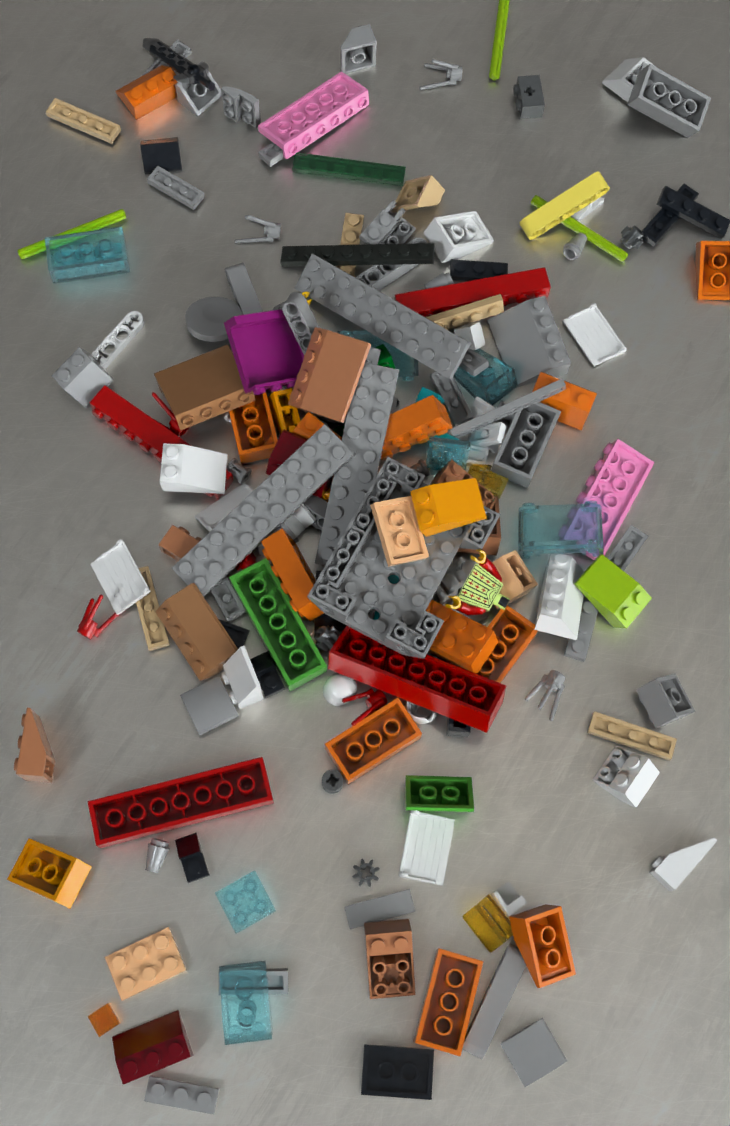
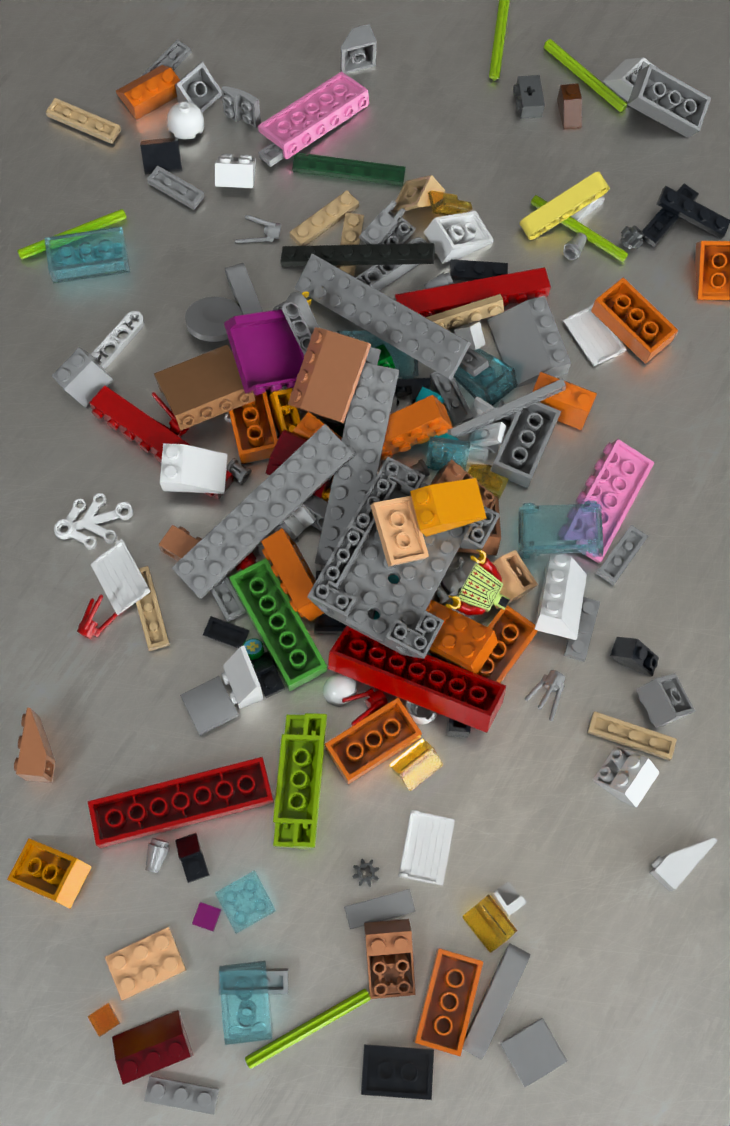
sword [142,38,215,91] -> none
medium nougat slope [156,583,238,681] -> none
white piece [194,483,254,532] -> none
dark grey gear [314,625,340,652] -> none
dark grey wheel [322,769,343,794] -> none
bright green slope [405,775,474,812] -> none
light grey plant [420,59,462,90] -> none
orange slope [509,904,576,988] -> none
lime slope [575,554,652,629] -> none
none -> white plant [54,493,133,550]
none -> white cylinder [167,101,204,139]
none -> magenta tile [192,902,221,932]
none -> white slope [215,154,256,188]
none -> tile [242,638,264,660]
none -> lime axle [245,989,371,1069]
none -> lime slope [273,713,327,849]
none -> tan plate [289,190,359,246]
none -> clear yellow panel [390,738,443,791]
none -> black slope [395,378,431,404]
none -> clear yellow panel [428,191,472,216]
none -> lime axle [544,39,627,112]
none -> reddish brown slope [557,83,582,130]
none -> orange brick [591,277,678,364]
none -> black slope [610,637,659,676]

